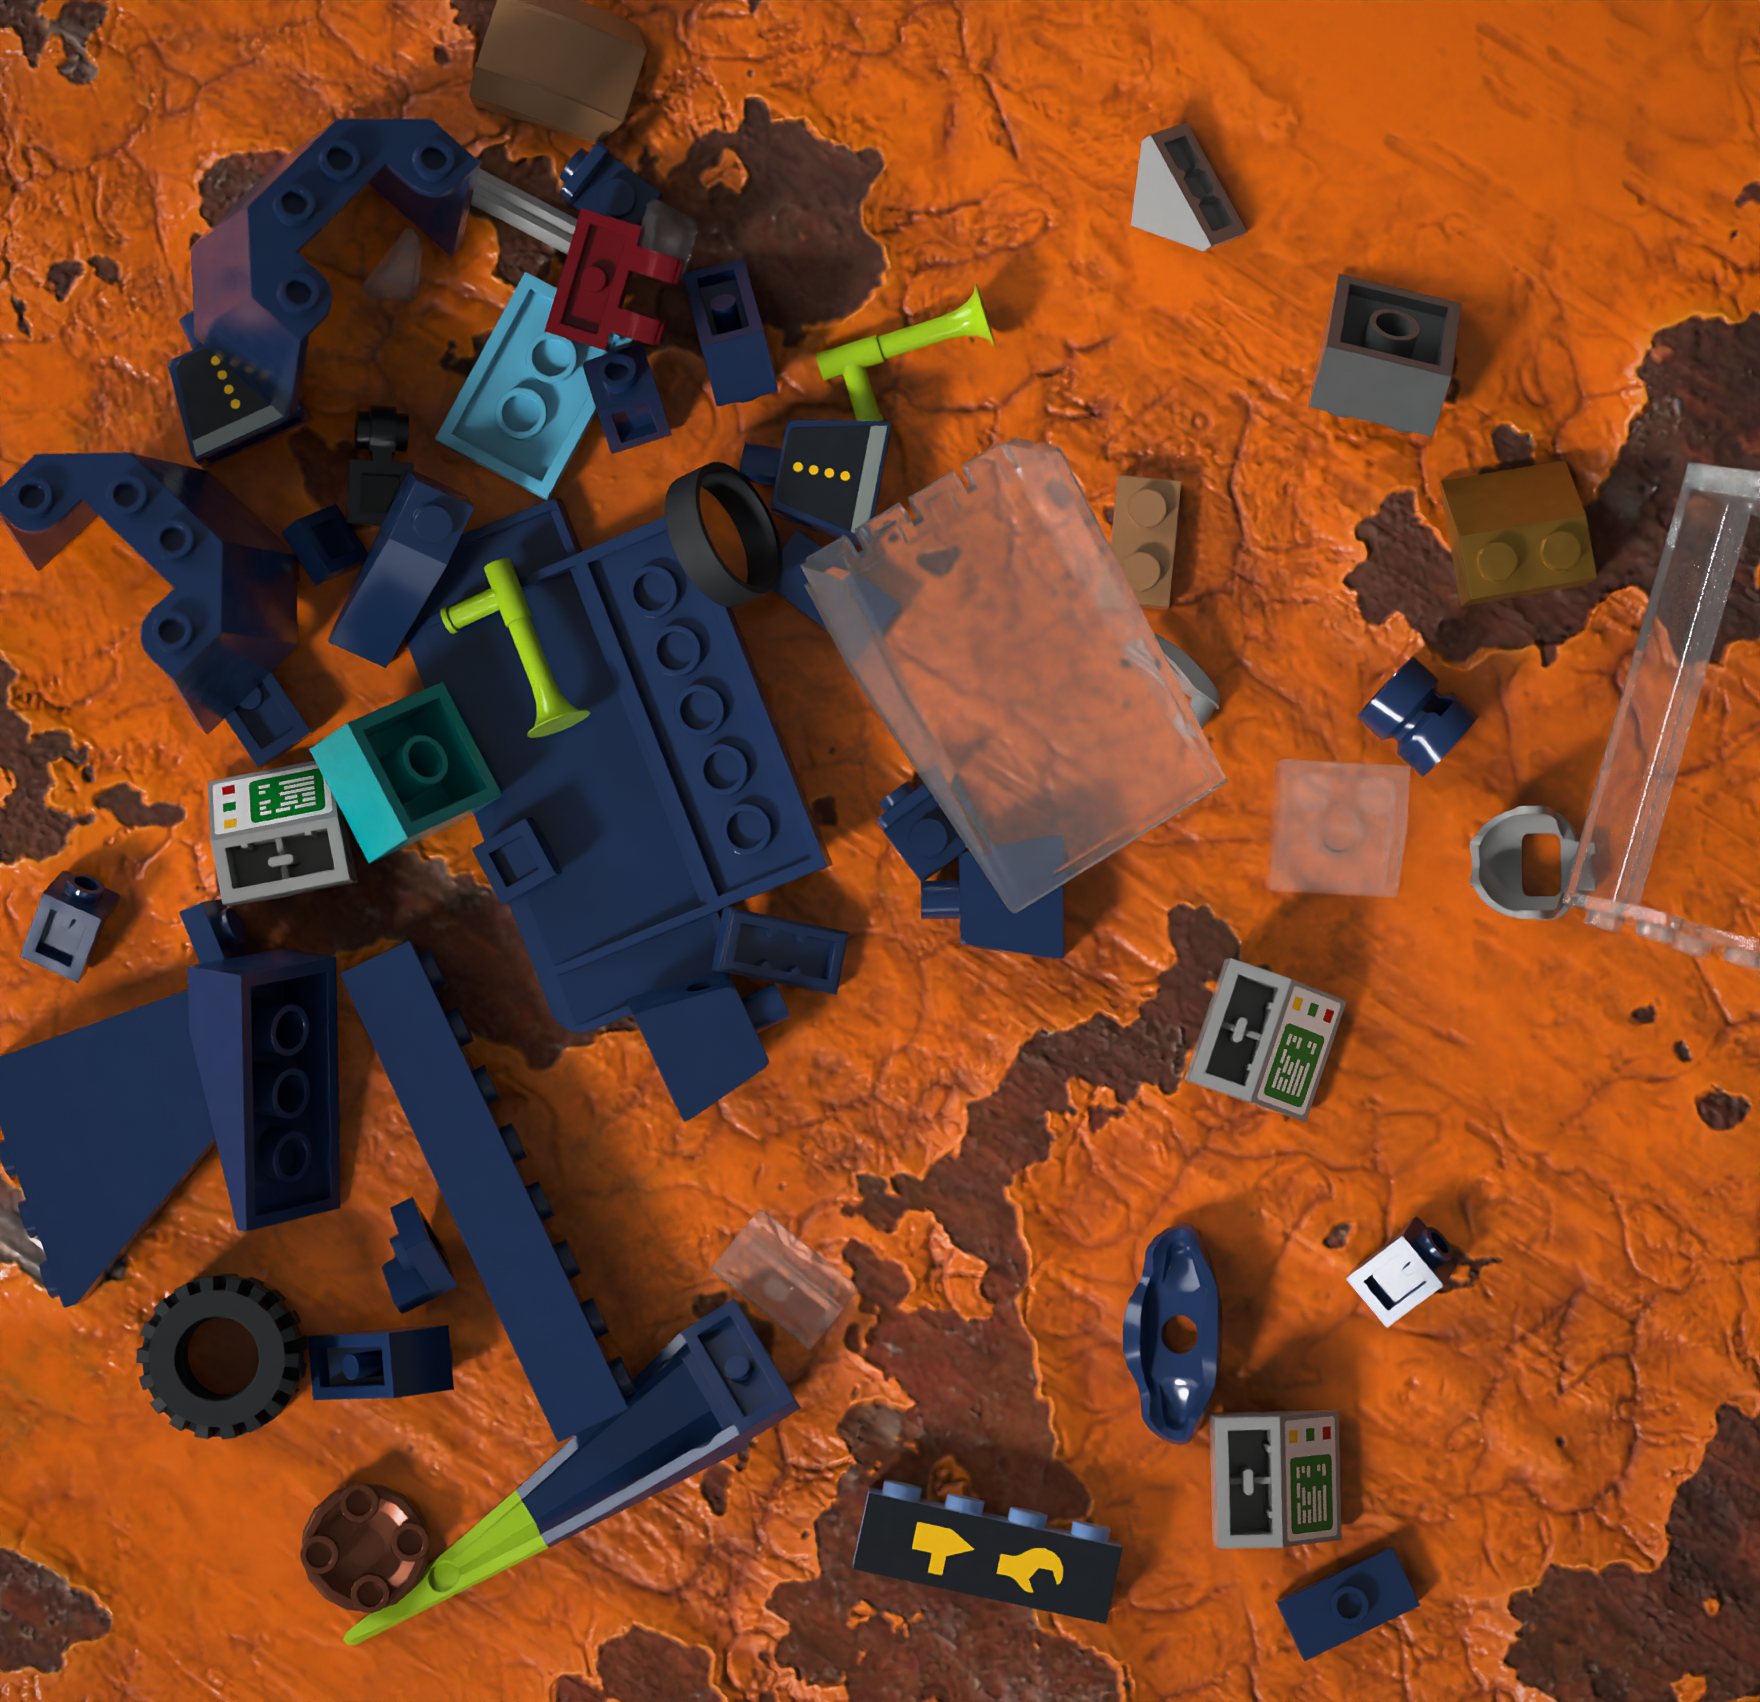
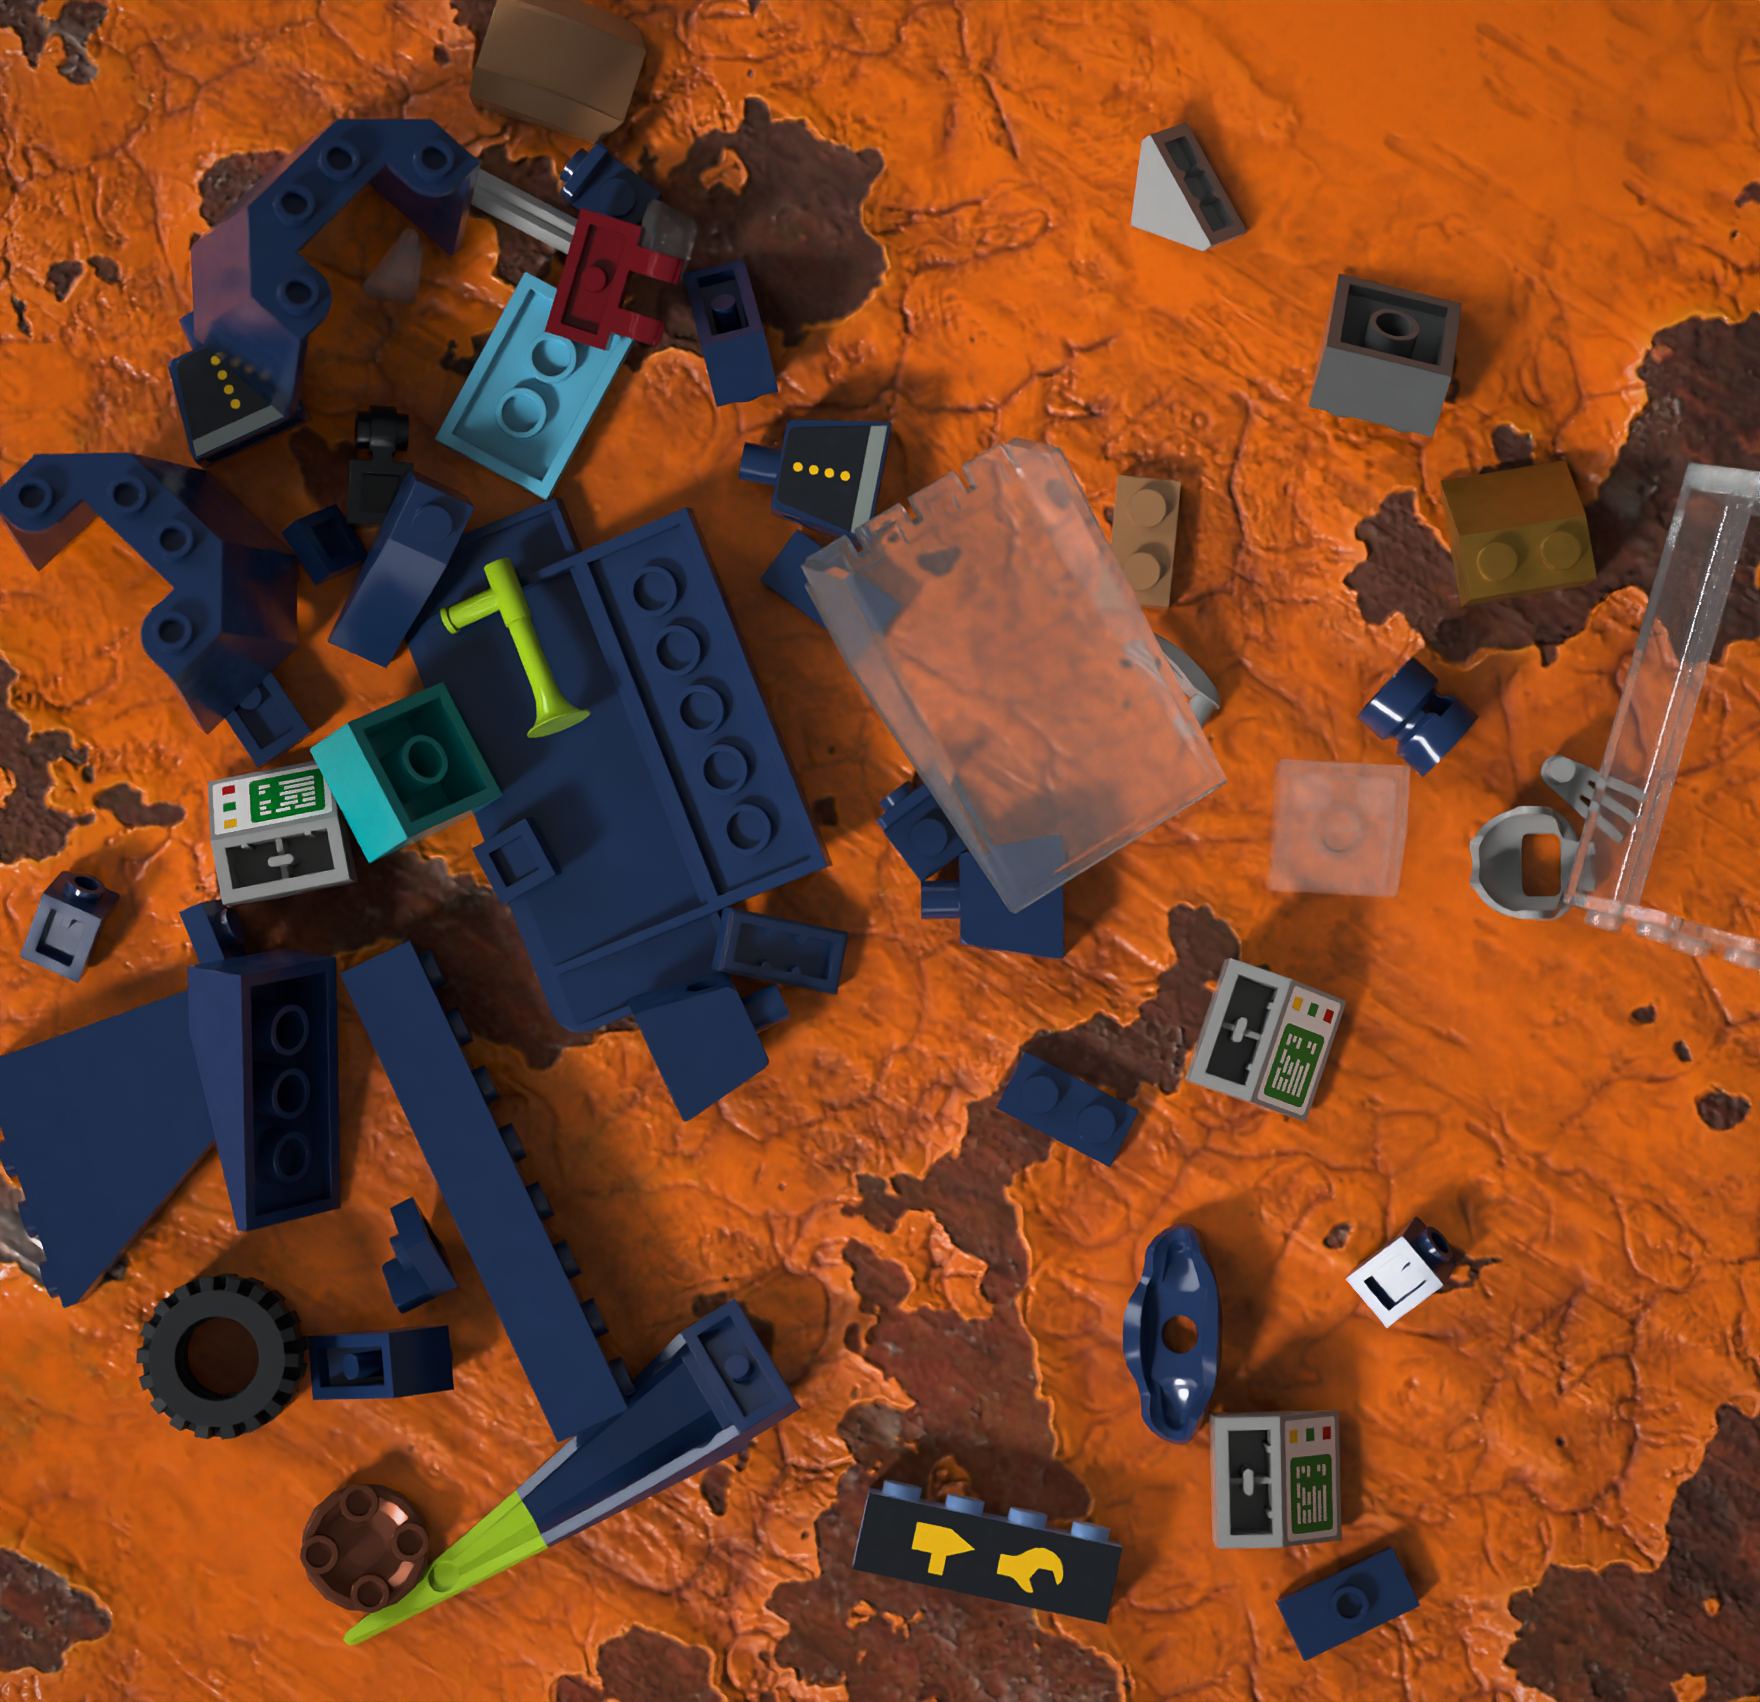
dark blue bracket [583,344,672,454] -> none
black tyre [665,462,782,608] -> none
clear slope [711,1210,857,1349] -> none
lime piece [816,283,996,421] -> none
none -> dark blue plate [996,1051,1139,1167]
none -> light grey piece [1541,755,1645,842]

